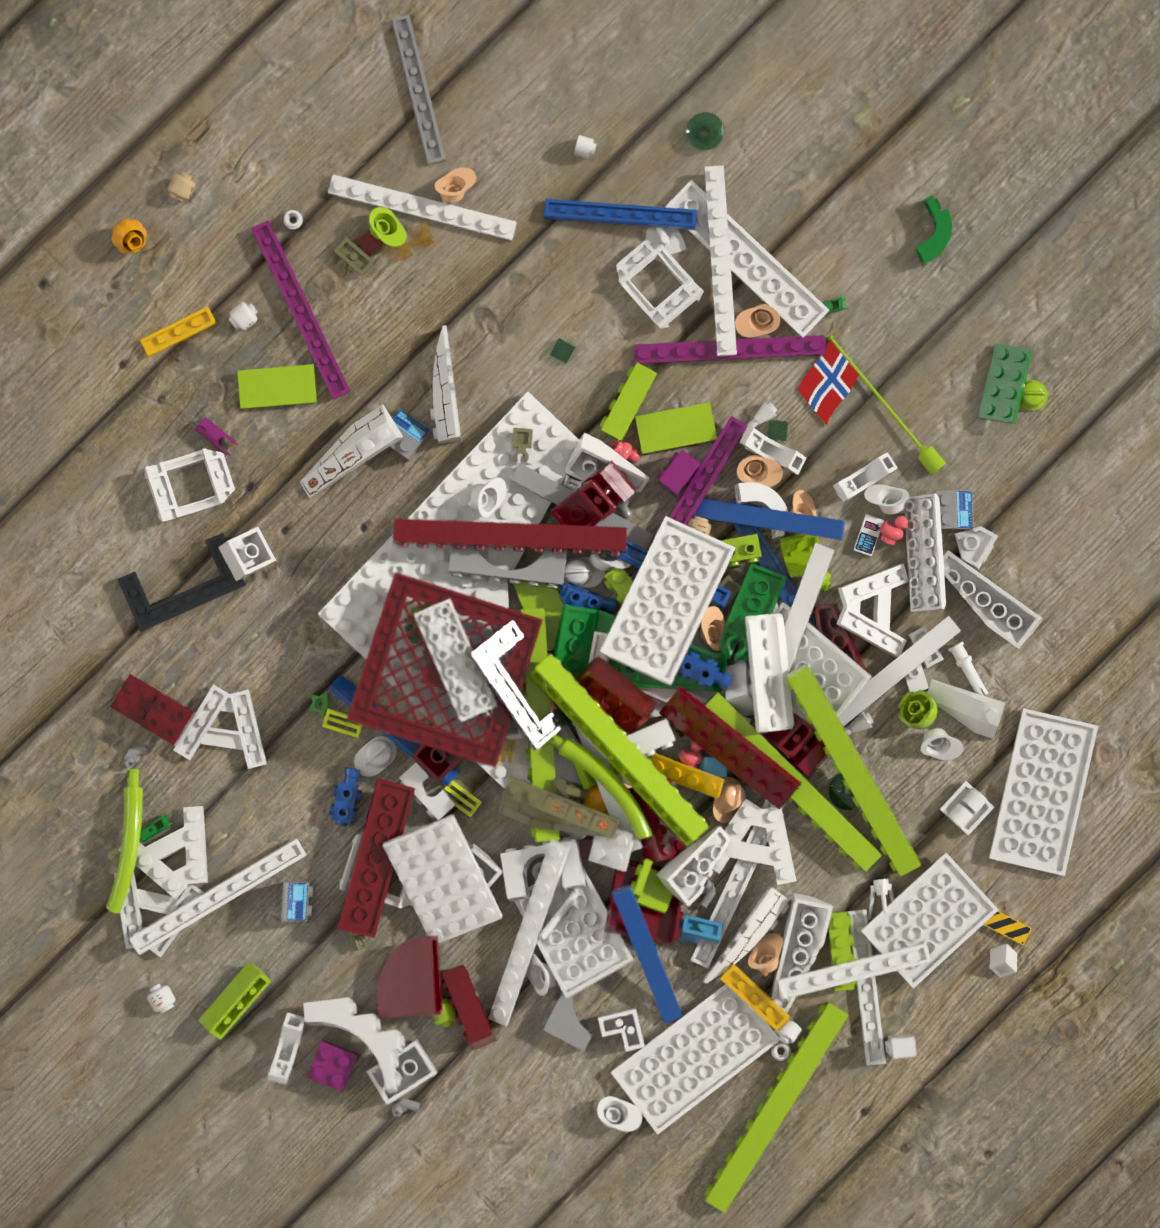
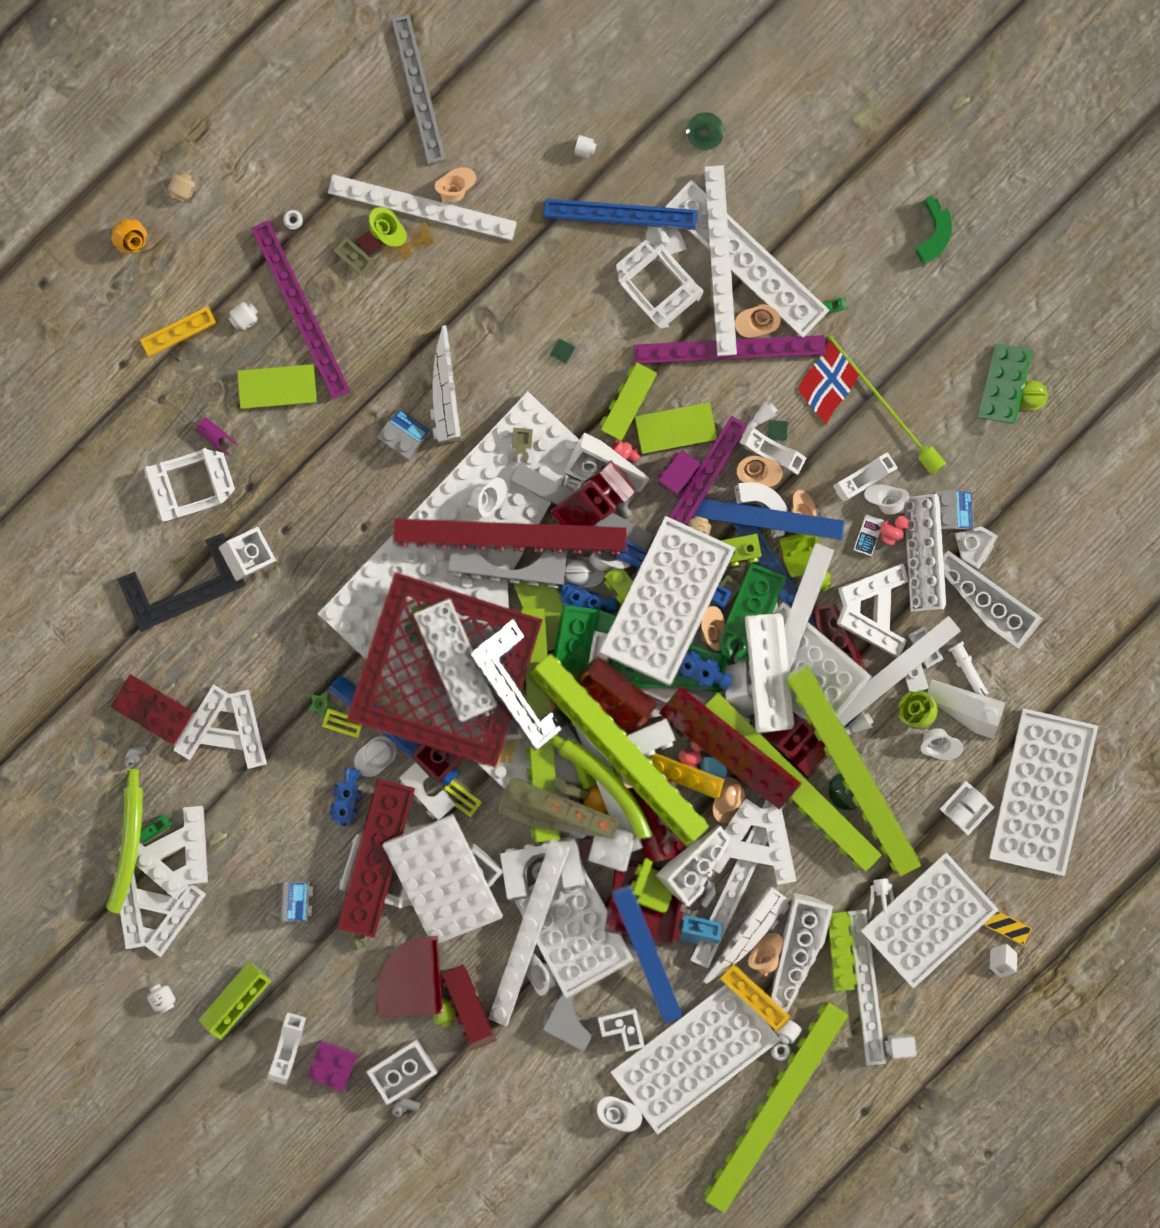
white plate [129,838,306,955] -> none
white wedge [300,405,403,498] -> none
white arch [304,997,405,1093] -> none
white bar [539,889,581,939] -> none
white tile [776,943,931,999] -> none

